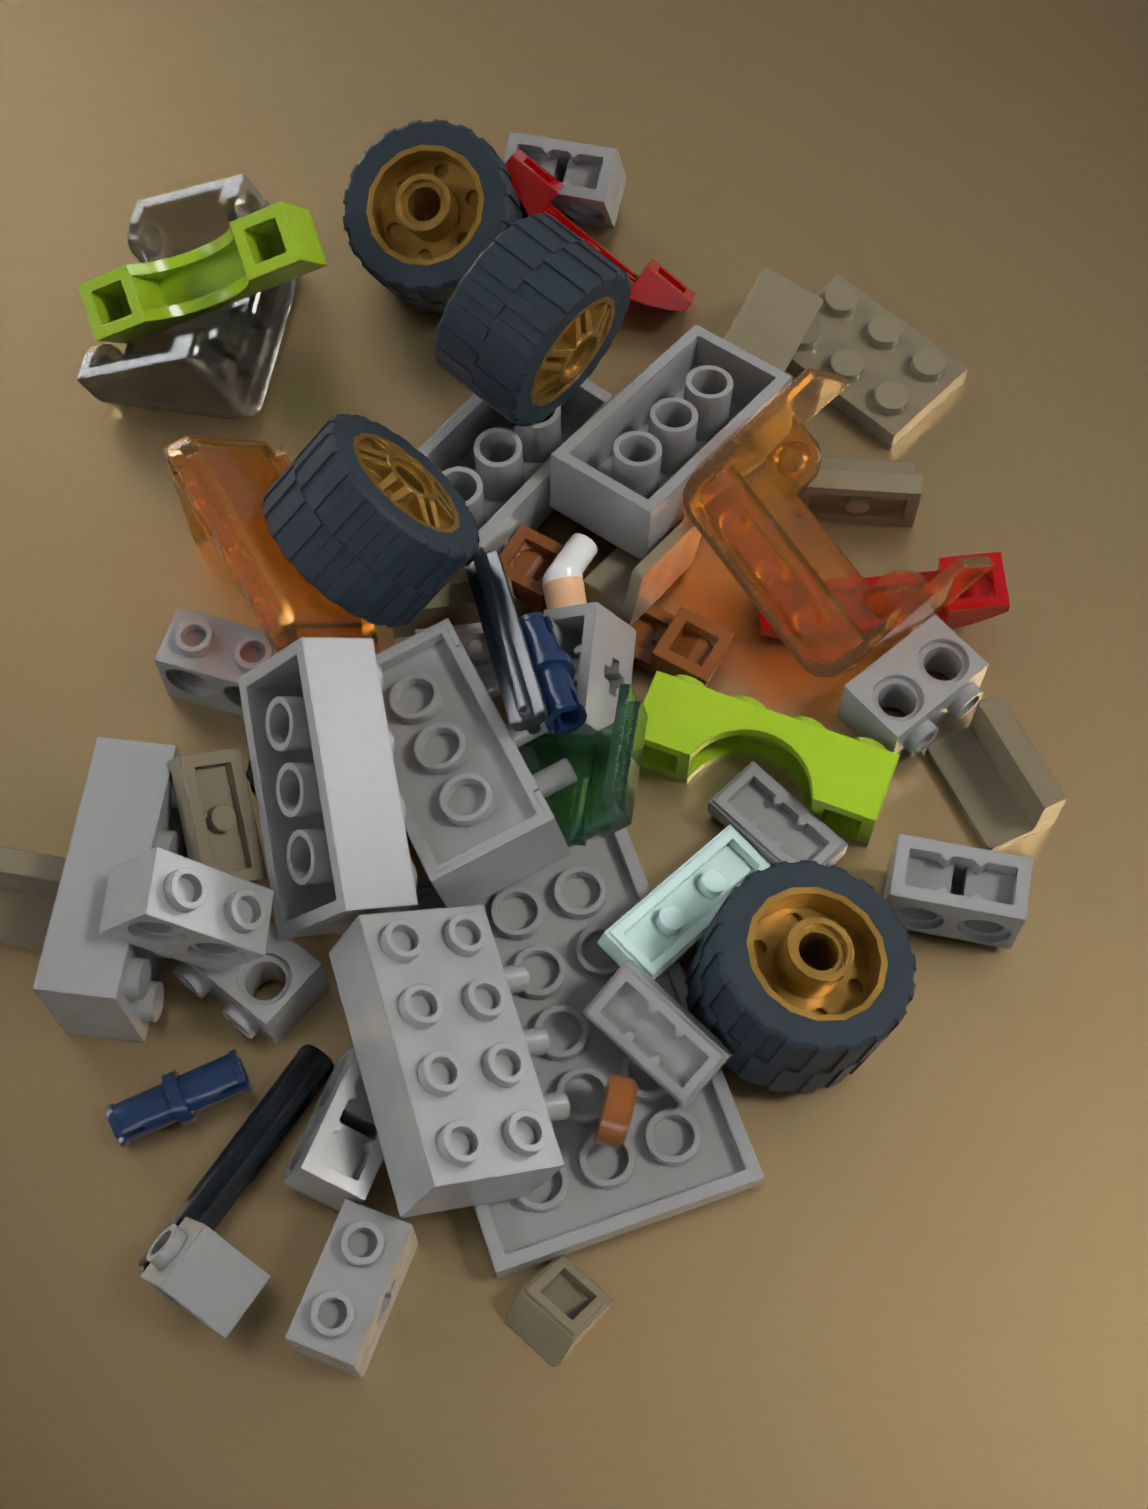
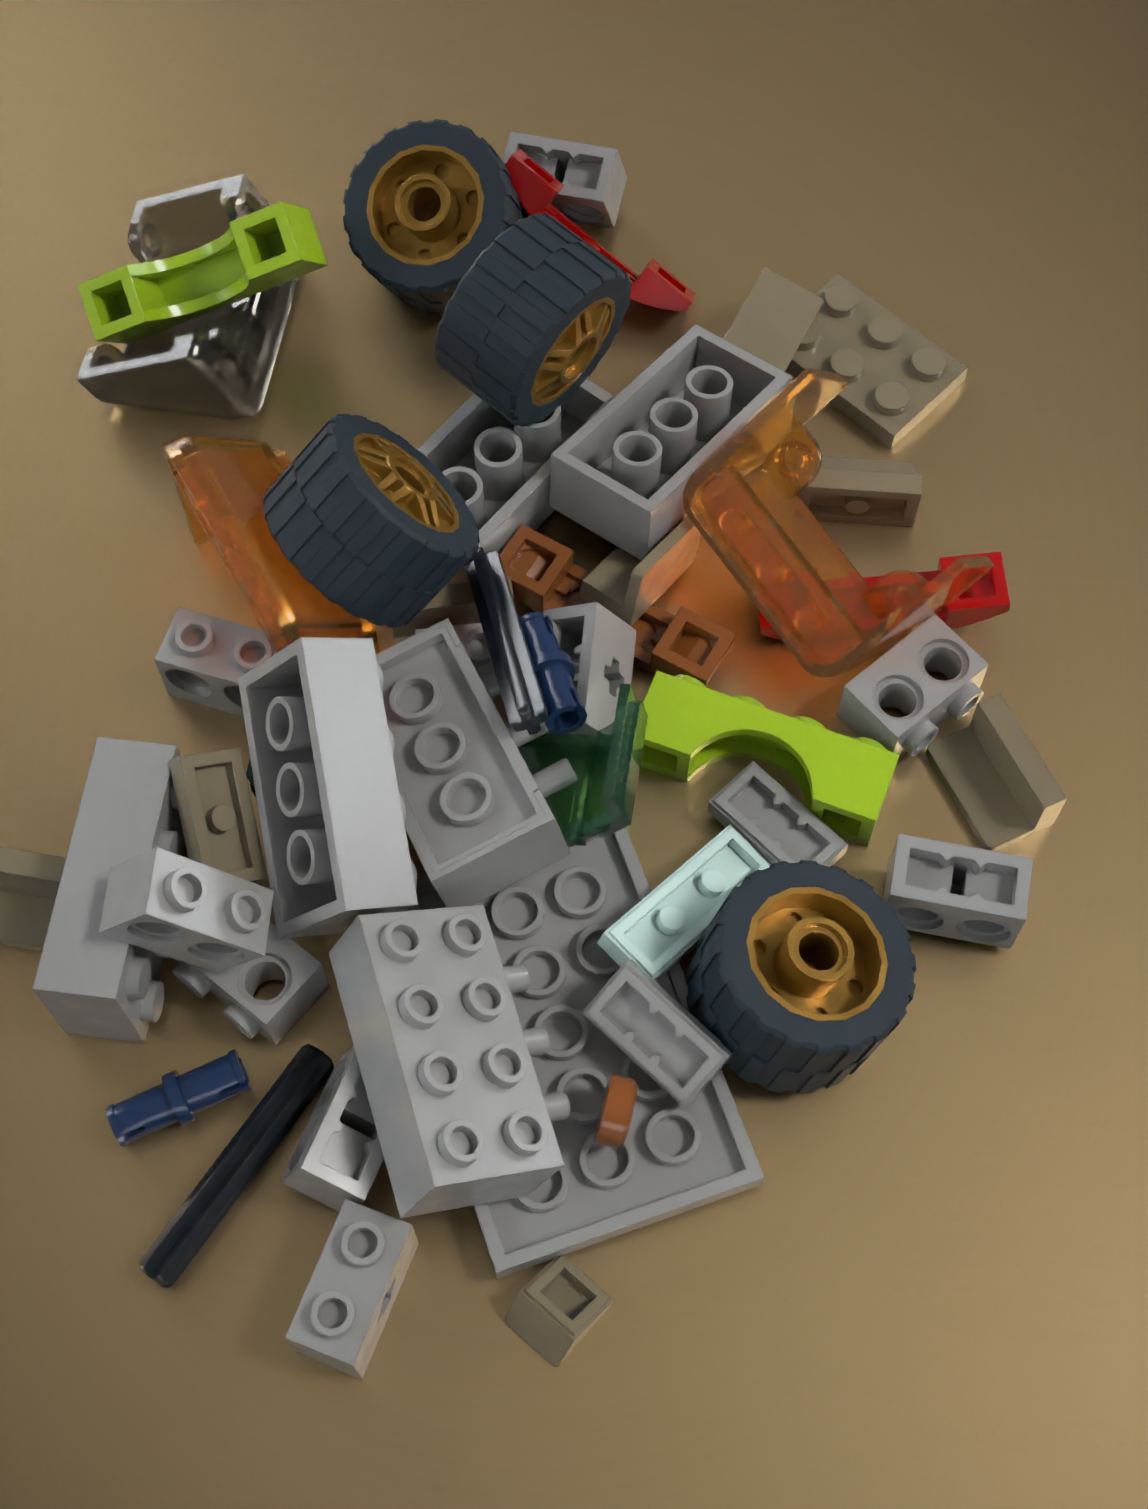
light grey brick [140,1217,271,1338] -> none
arm [542,533,598,610] -> none

